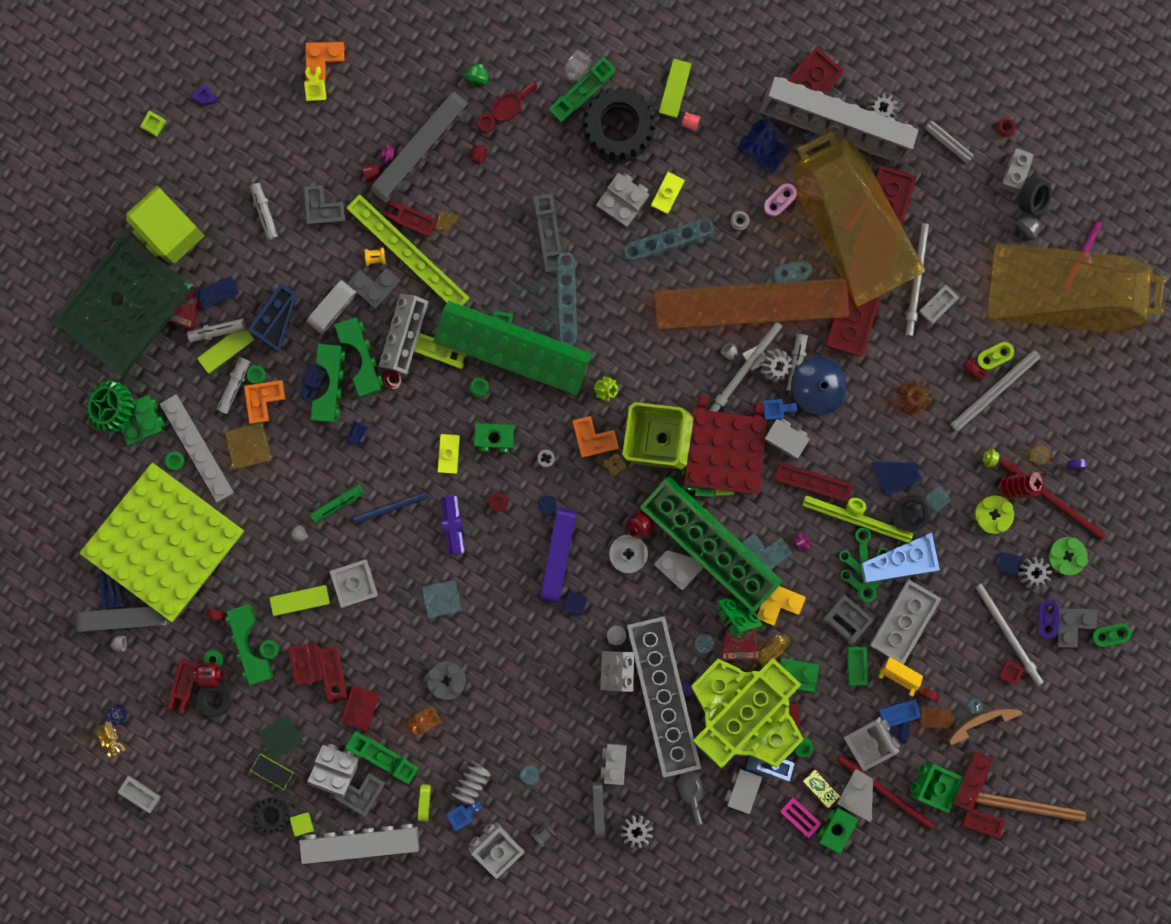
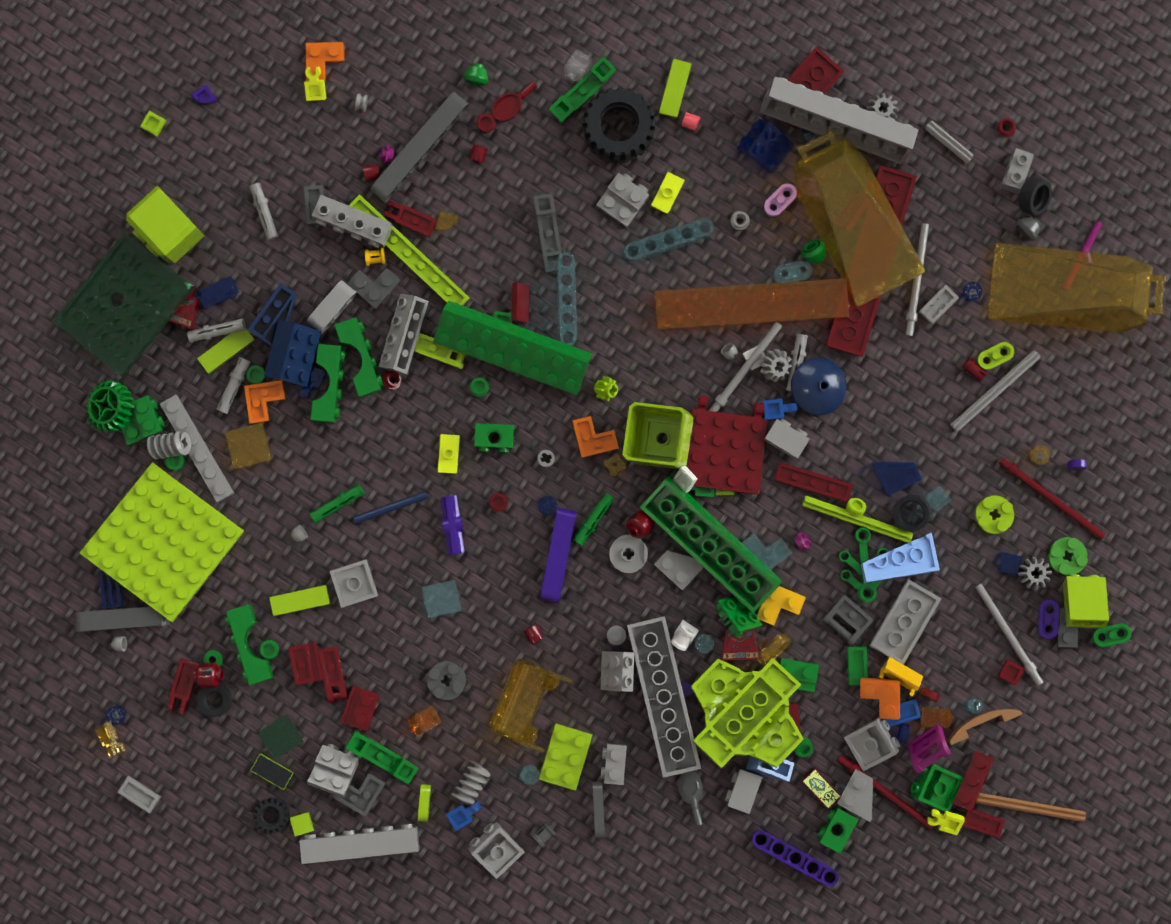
dark red tile [206,608,227,620] -> none
clear blue bush [345,420,369,445] -> none
clear blue tile [564,592,588,616] -> none
light grey gear [620,815,653,849] -> none
dark pink tile [780,797,821,838] -> none
clear orange gear [899,380,932,413] -> none
lime plate [982,448,999,468] -> none
dark red piece [1000,472,1044,499] -> none
none -> light grey piece [147,431,191,459]
none -> dark blue brick [264,320,321,387]
none -> light grey brick [312,195,393,248]
none -> light grey bush [355,94,368,112]
none -> clear yellow windscreen [490,659,573,753]
none -> dark red tile [511,282,530,323]
none -> dark red hose [523,624,543,644]
none -> lime plate [539,723,593,791]
none -> green pin [572,492,615,546]
none -> white piece [671,620,699,651]
none -> white tile [673,466,697,493]
none -> dark purple beam [751,829,839,886]
none -> green cone [801,239,826,264]
none -> orange plate [860,678,900,720]
none -> magenta plate [908,724,951,774]
none -> neon yellow plate [927,809,965,836]
none -> clear blue tile [962,282,982,302]
none -> lime brick [1063,574,1109,628]

